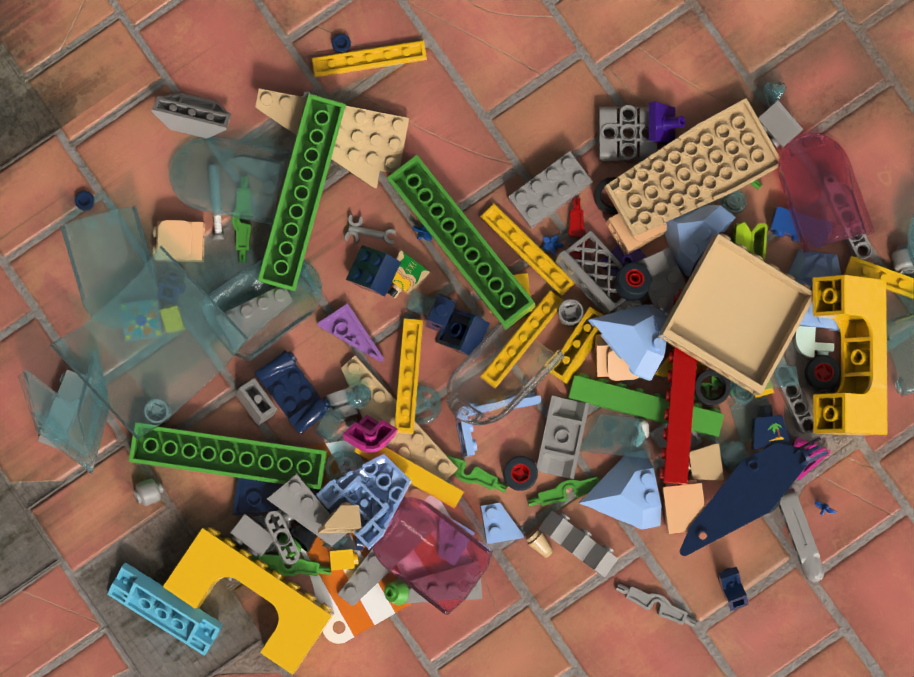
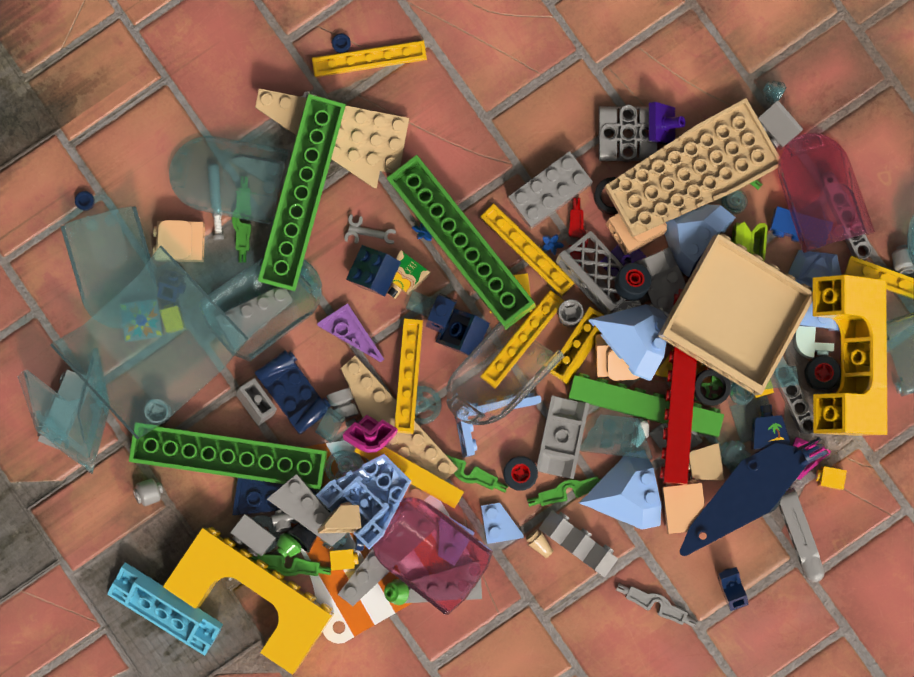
light grey wedge [152,93,231,139] -> none
light grey beam [264,511,300,565] -> none
clear light blue cone [346,384,371,409] -> none
blue plant [815,501,837,516] -> none
none -> yellow brick [816,466,847,490]

